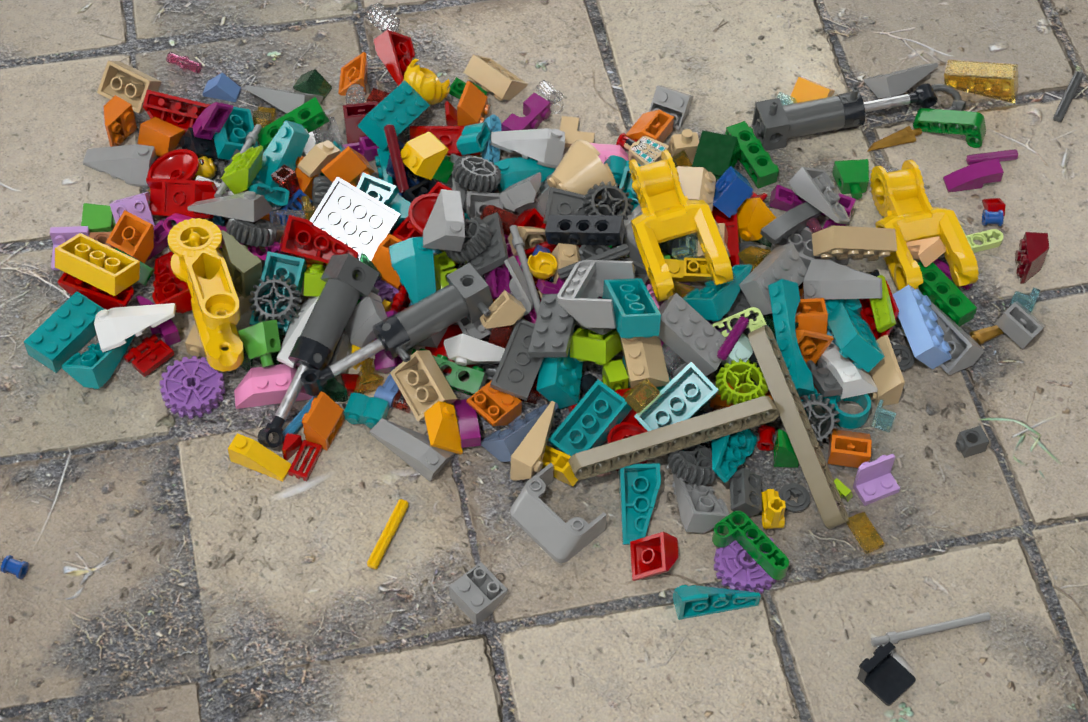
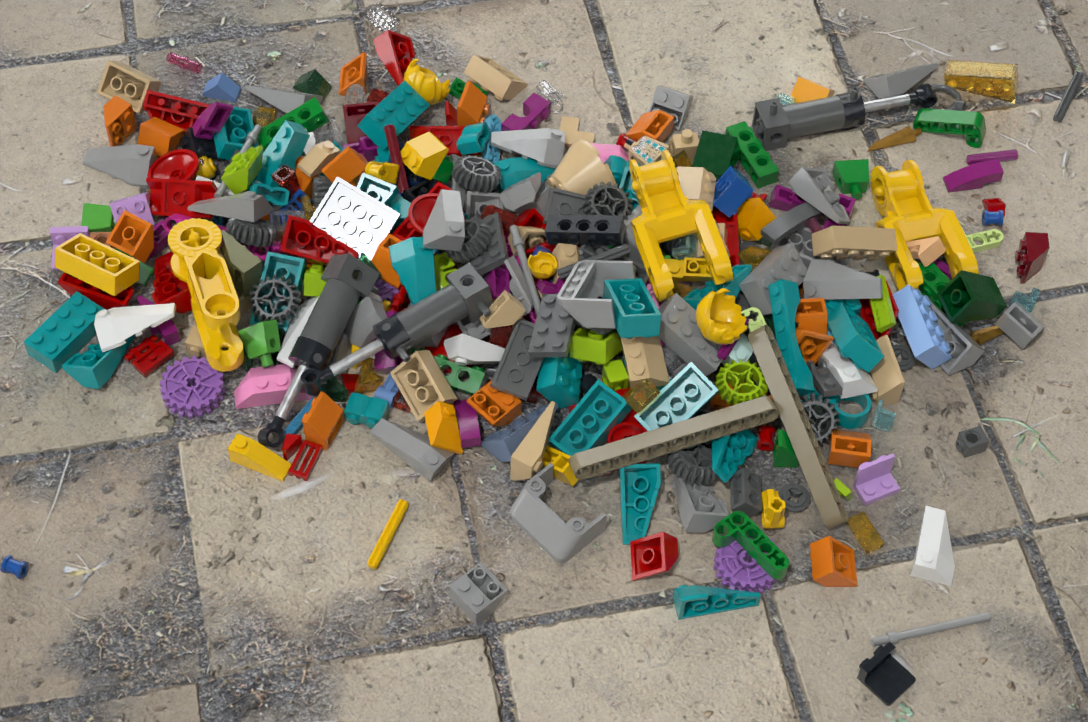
none -> yellow piece [365,161,400,184]
none -> yellow piece [695,288,747,345]
none -> orange slope [810,536,858,587]
none -> white wedge [910,506,955,586]
none -> dark green slope [937,270,1007,324]

